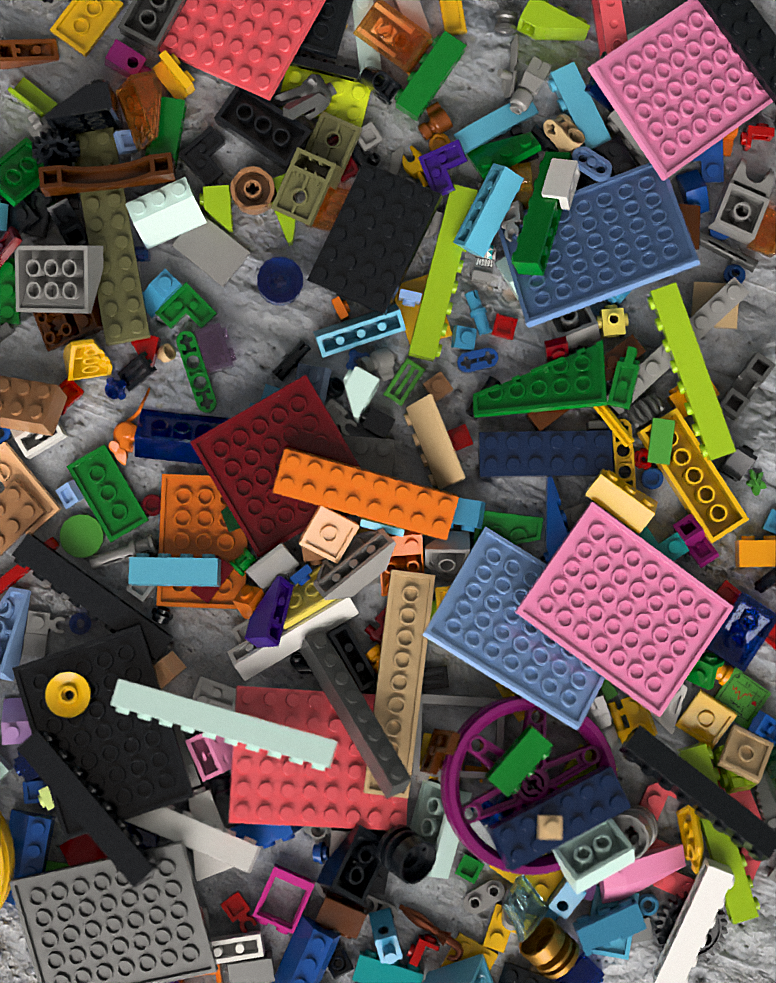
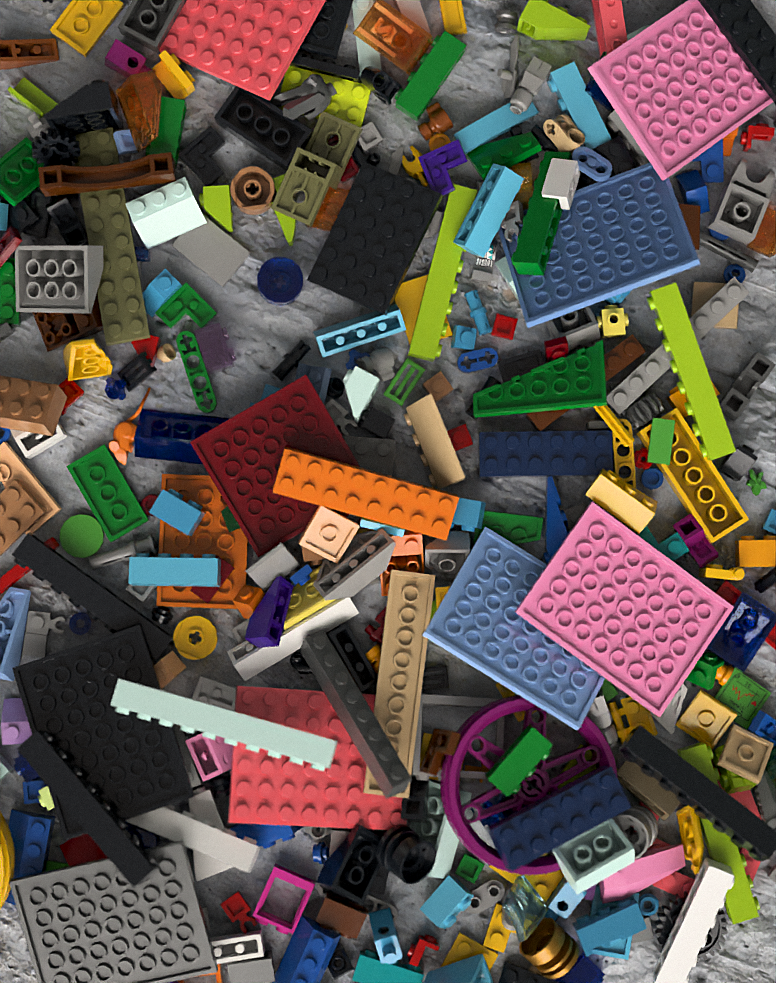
yellow dish [45,672,91,718] -> none
light blue plate [55,479,84,509] -> none
green bush [229,547,258,577] -> none
orange plate [331,296,351,322] -> none
light blue plate [398,289,422,307] -> none
copper piece [398,904,464,961] -> none
tan plate [537,815,562,840] -> none
green hinge [607,346,640,410] -> none
none -> dark azure brick [149,488,206,536]
none -> yellow plate [173,616,218,660]
none -> black slope [401,777,430,823]
none -> medium azure brick [420,875,474,929]
none -> black plate [497,349,544,383]
none -> dark tan brick [617,760,680,820]
none -> yellow plate [698,564,745,580]

